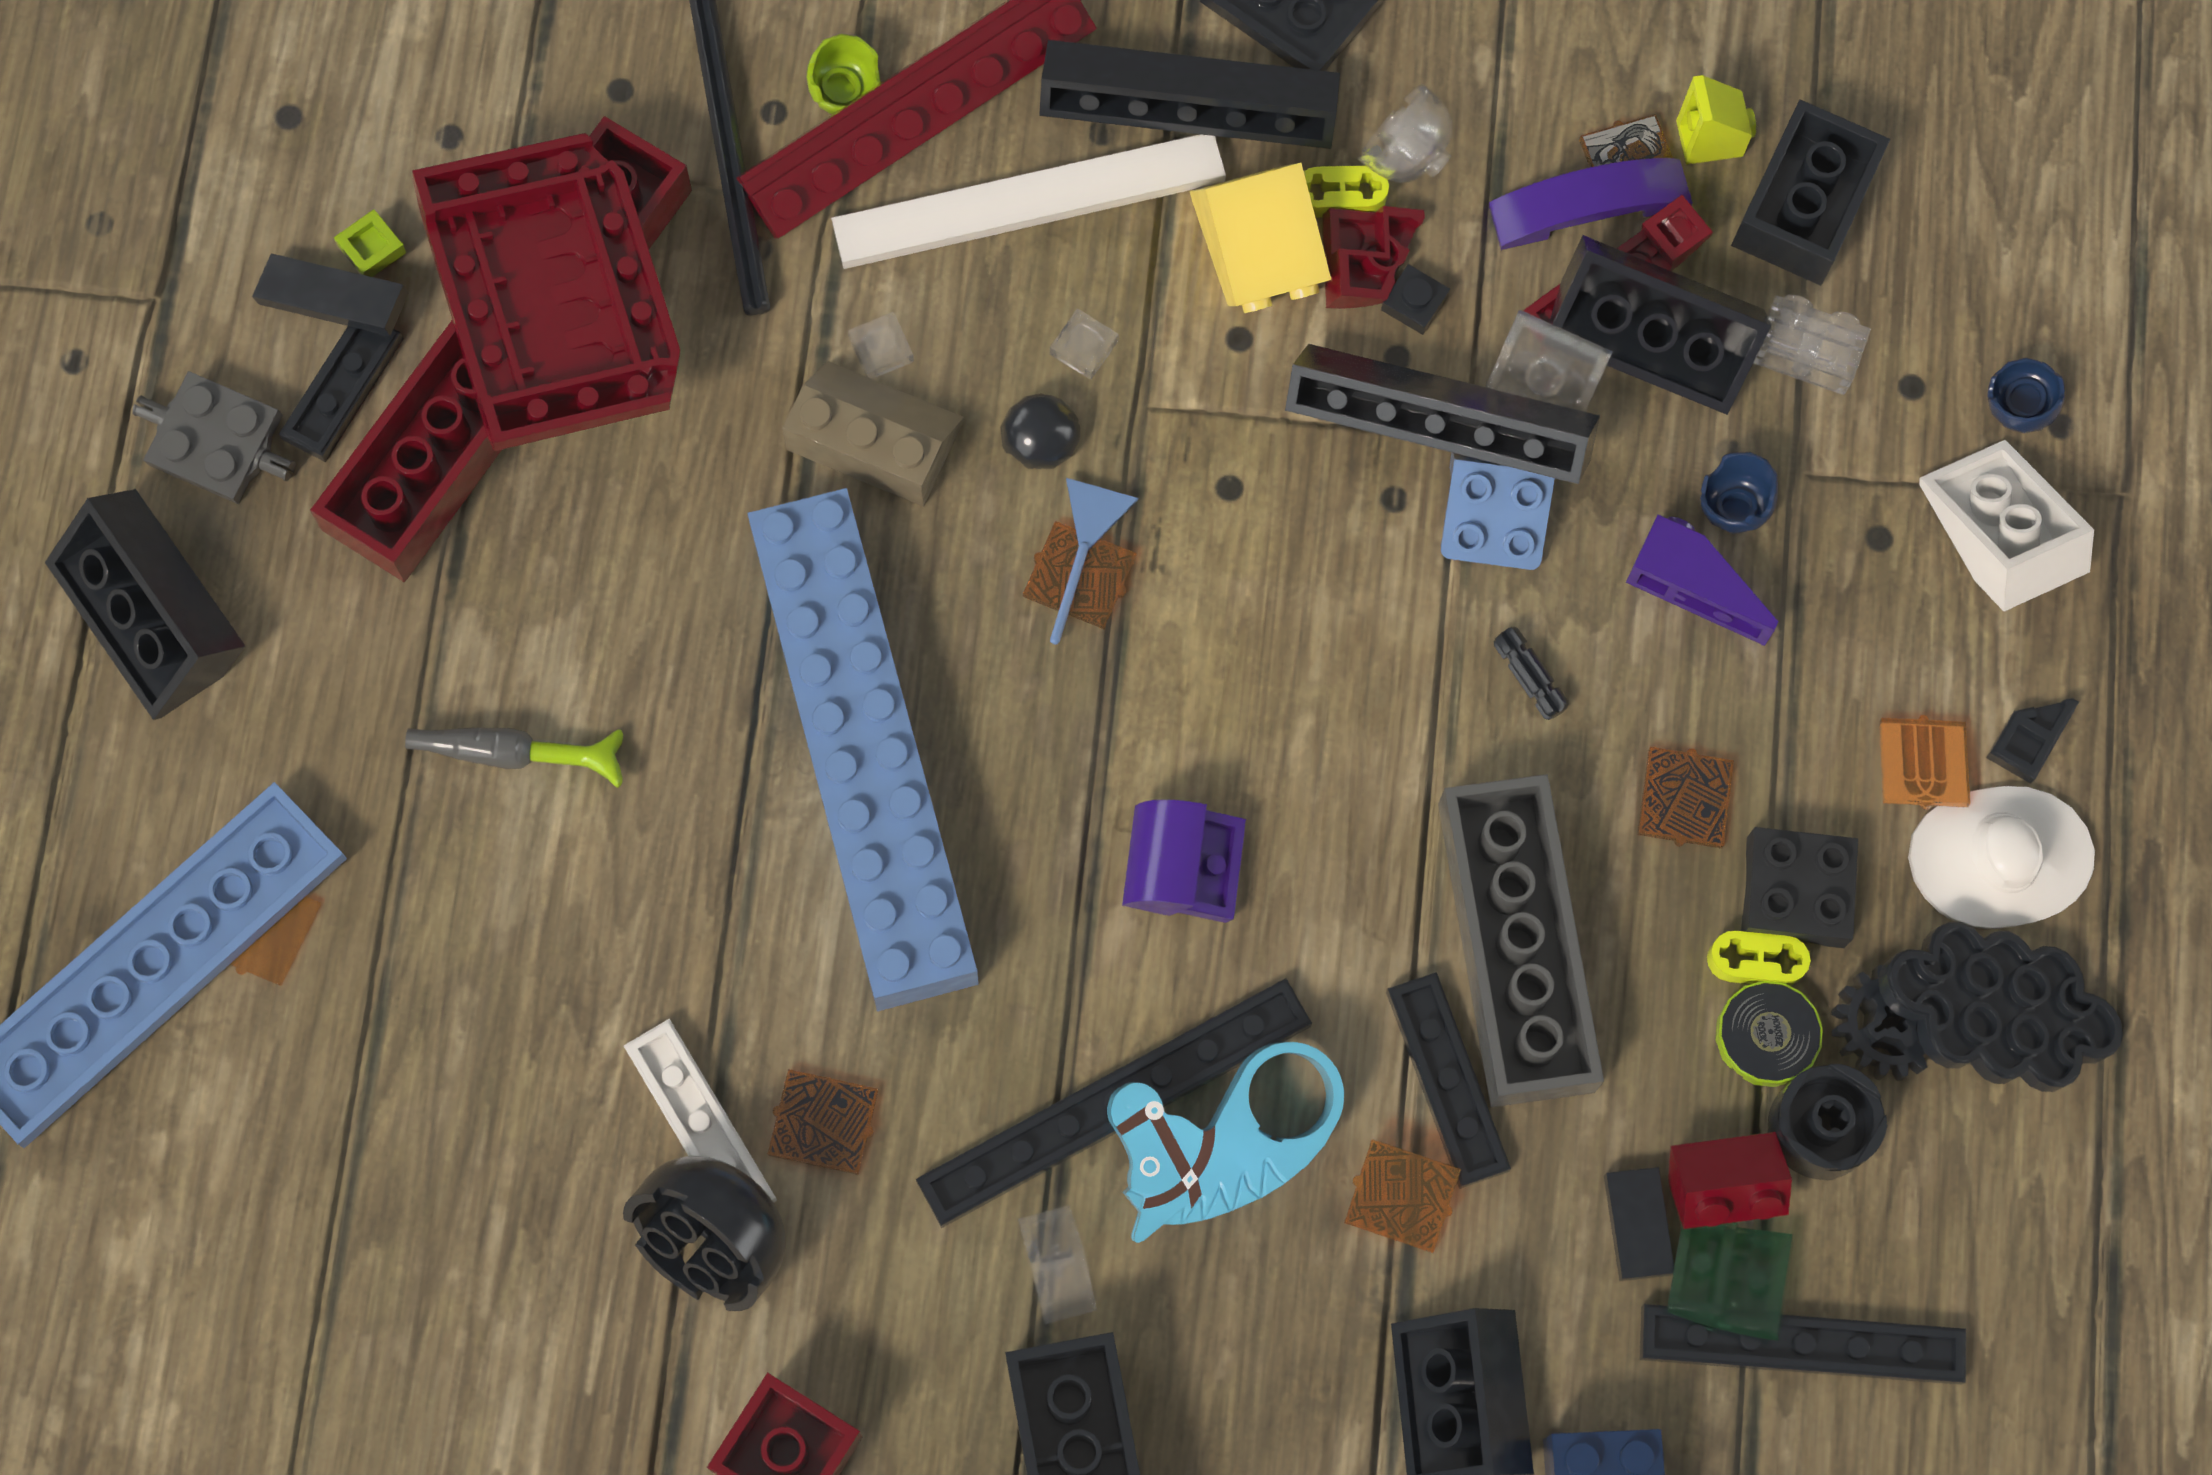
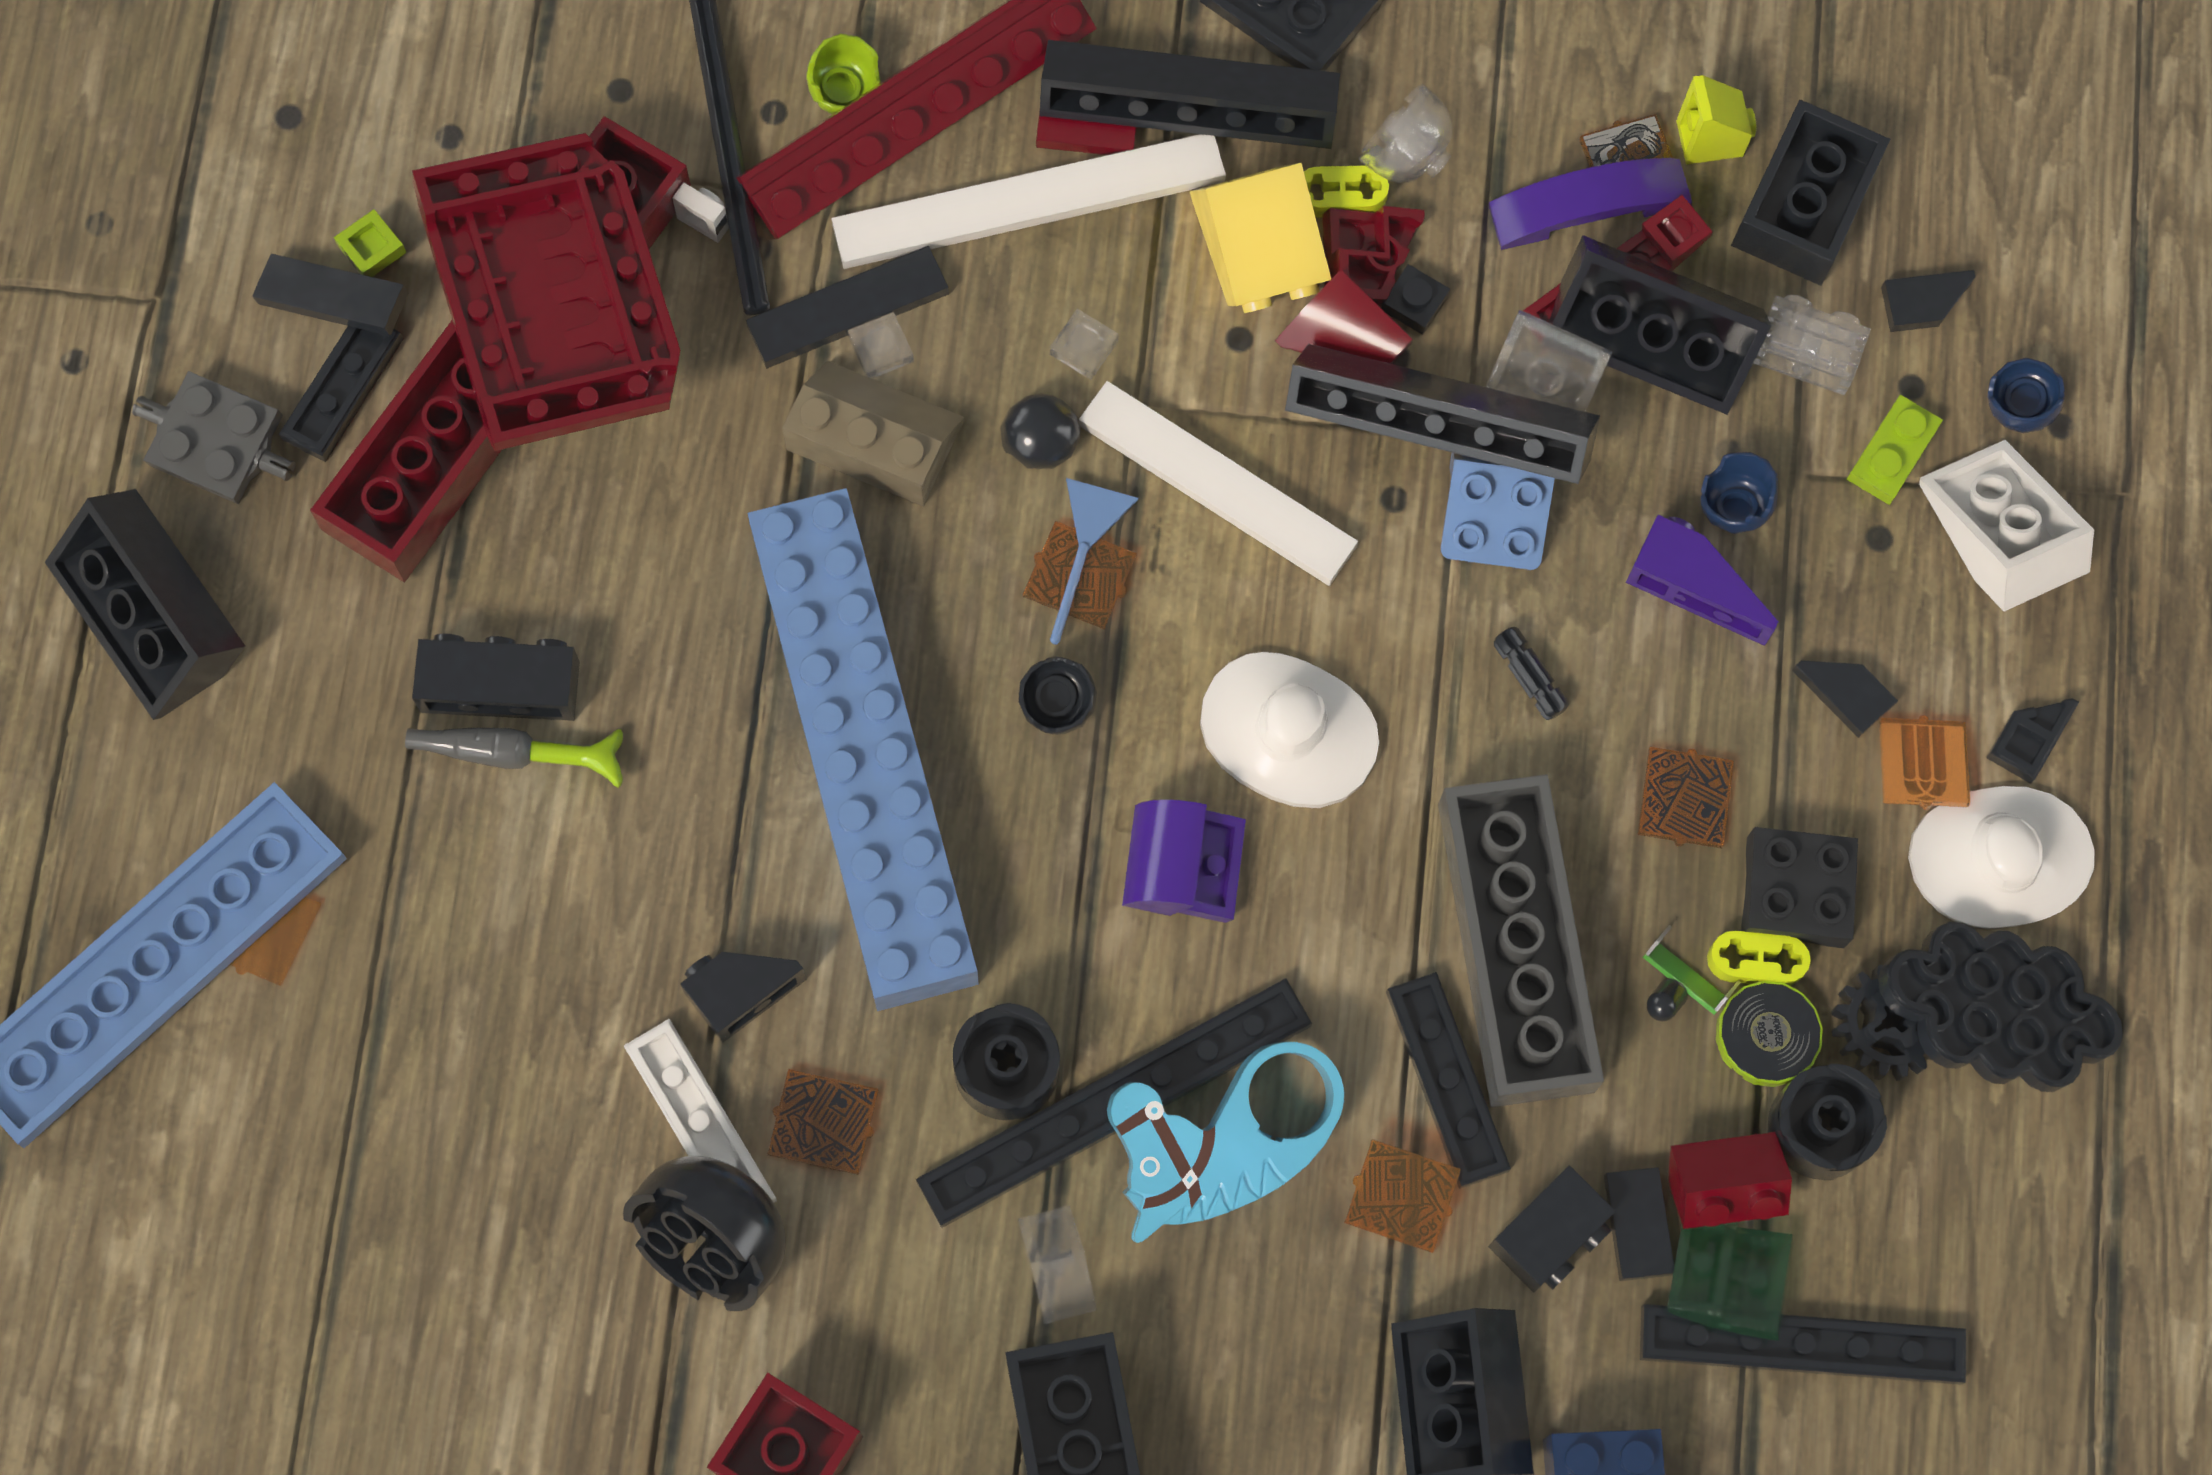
none -> black brick [412,633,580,721]
none -> white plate [672,182,729,243]
none -> black slope [680,952,807,1043]
none -> black tile [746,246,949,369]
none -> black brick [953,1003,1060,1120]
none -> black hair [1018,656,1097,735]
none -> dark red tile [1036,110,1136,155]
none -> white tile [1079,381,1358,586]
none -> white hat [1200,652,1379,808]
none -> dark red slope [1275,270,1413,364]
none -> black brick [1488,1165,1616,1293]
none -> piece [1643,925,1741,1021]
none -> black tile [1792,660,1898,738]
none -> lime plate [1846,395,1943,505]
none -> black tile [1881,270,1976,332]

